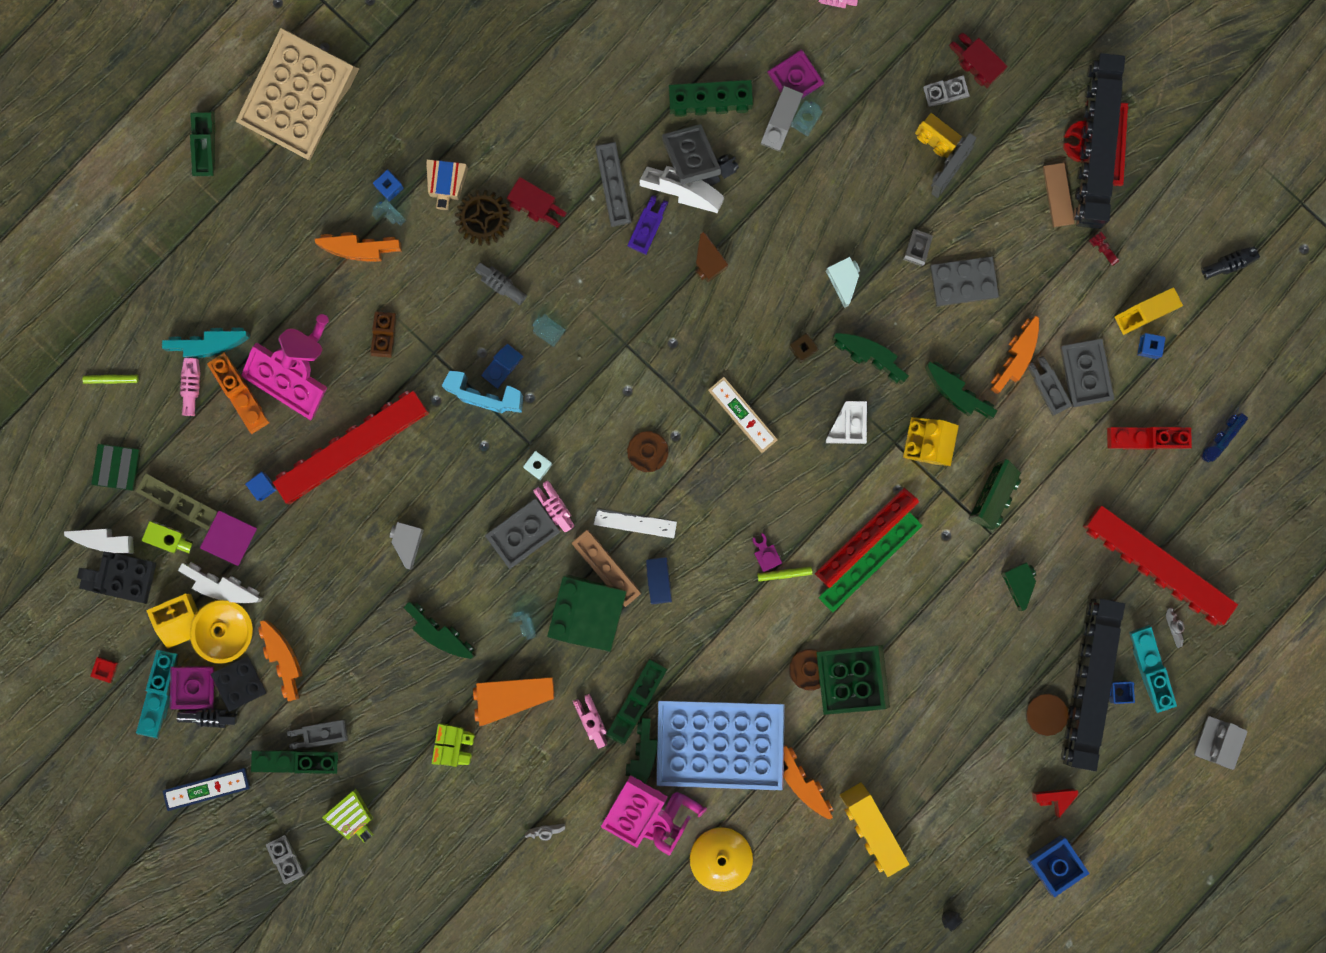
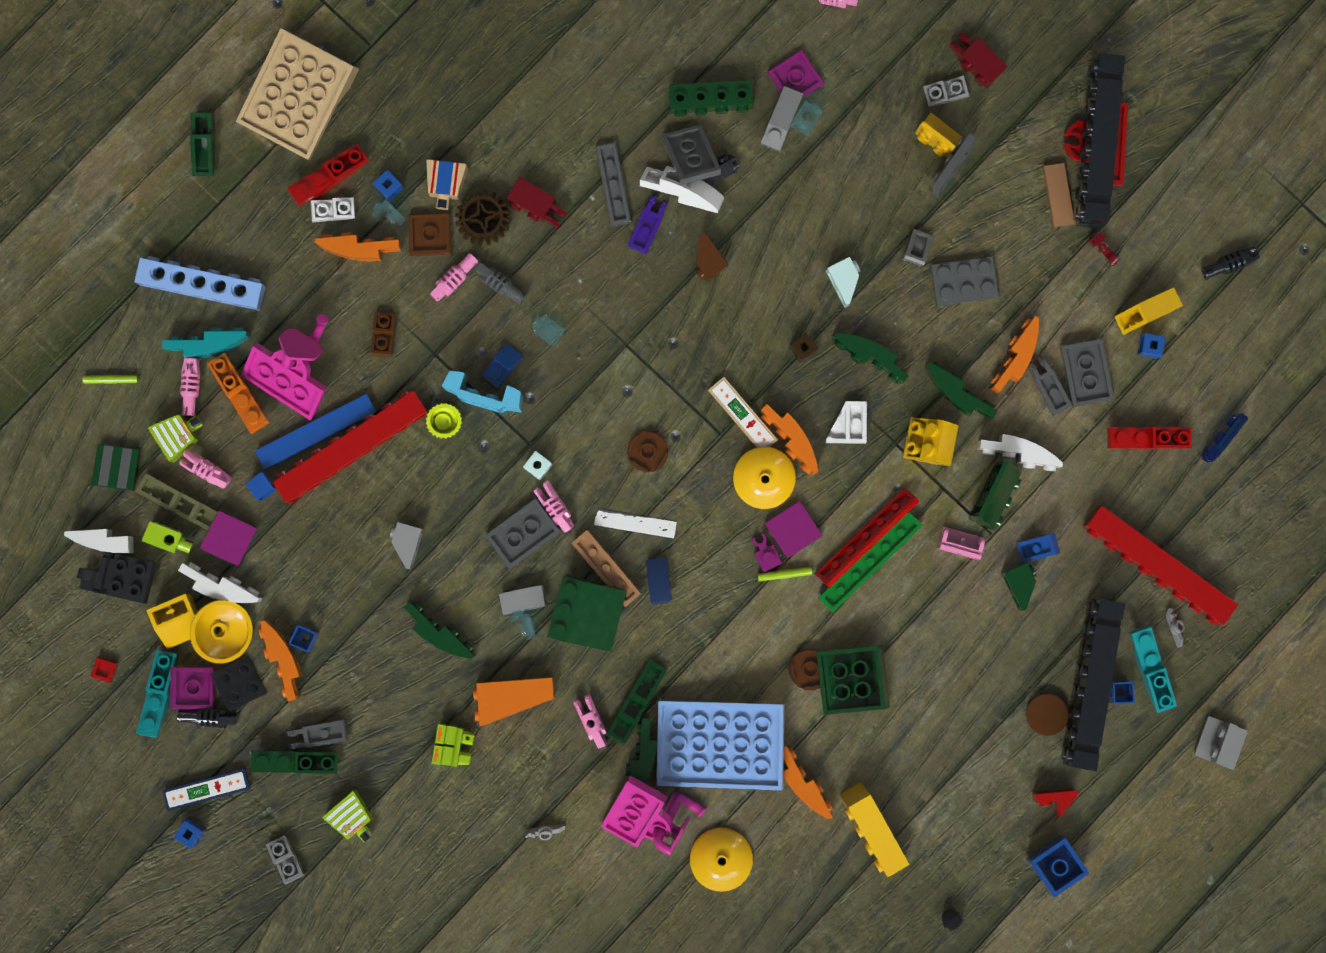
none -> light blue brick [134,256,266,311]
none -> lime torso [148,414,203,463]
none -> blue piece [173,818,207,849]
none -> bright pink hinge [179,449,232,489]
none -> blue tile [255,394,377,470]
none -> red slope [287,144,369,207]
none -> blue piece [289,625,319,652]
none -> white slope [310,197,355,222]
none -> reddish brown tile [408,213,452,256]
none -> neon yellow hat [426,403,462,439]
none -> bright pink hinge [430,253,478,301]
none -> light grey slope [499,585,547,615]
none -> yellow dish [733,446,796,509]
none -> orange slope [760,404,818,475]
none -> magenta tile [765,501,822,559]
none -> bright pink hinge [937,526,985,560]
none -> white slope [977,434,1063,471]
none -> blue slope [1016,533,1060,563]

